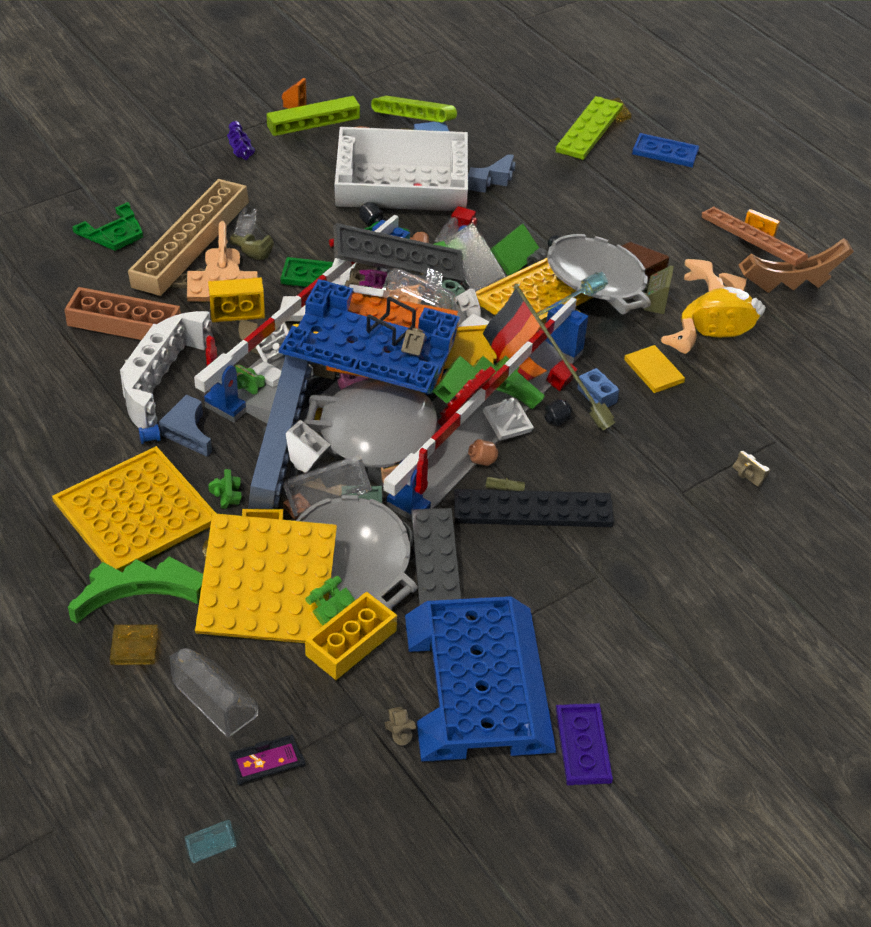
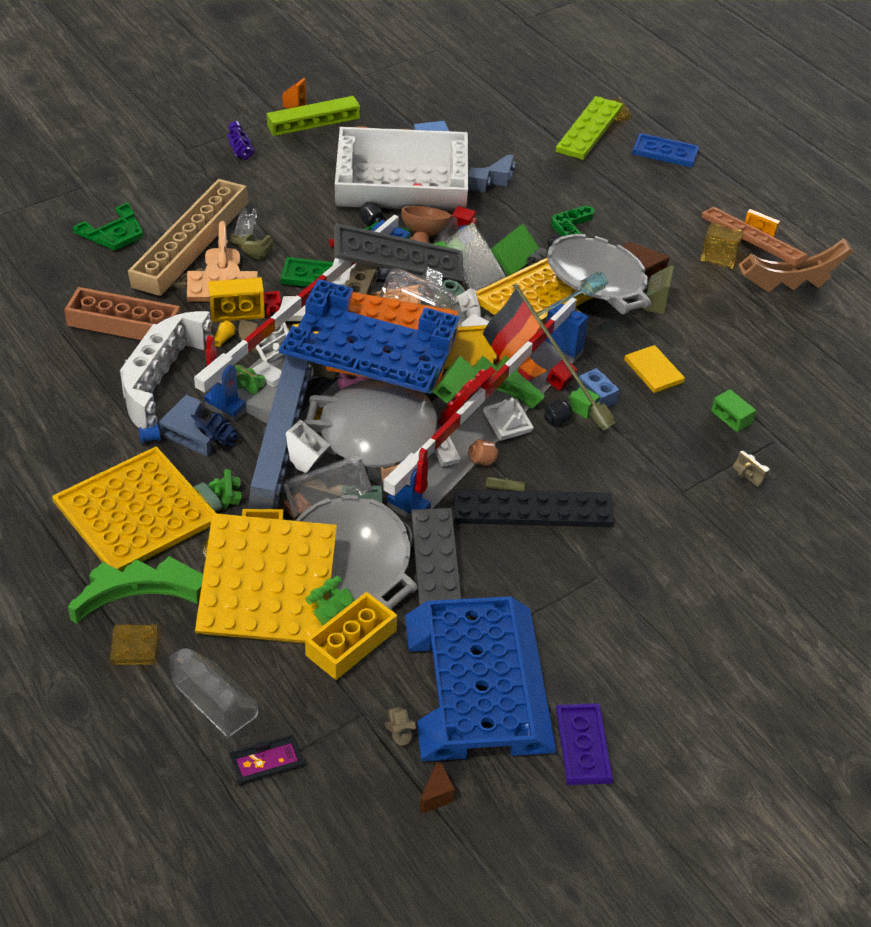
clear light blue slope [184,820,236,863] -> none
white tile [349,284,390,298] -> none
magenta hinge [359,270,387,290] -> none
black piece [366,297,416,346] -> none
lime beam [371,96,457,122] -> none
dark tan bracket [401,328,427,357] -> none
animal [661,259,766,354] -> none
none -> dark blue hinge [191,412,238,446]
none -> sand green beam [193,482,222,512]
none -> yellow cone [214,320,236,347]
none -> red plate [264,291,281,317]
none -> nougat piece [402,206,451,237]
none -> reddish brown slope [419,762,455,813]
none -> white plate [434,429,461,467]
none -> green beam [551,206,594,237]
none -> bright green brick [569,387,600,419]
none -> clear yellow piece [701,222,744,269]
none -> bright green brick [711,389,756,432]

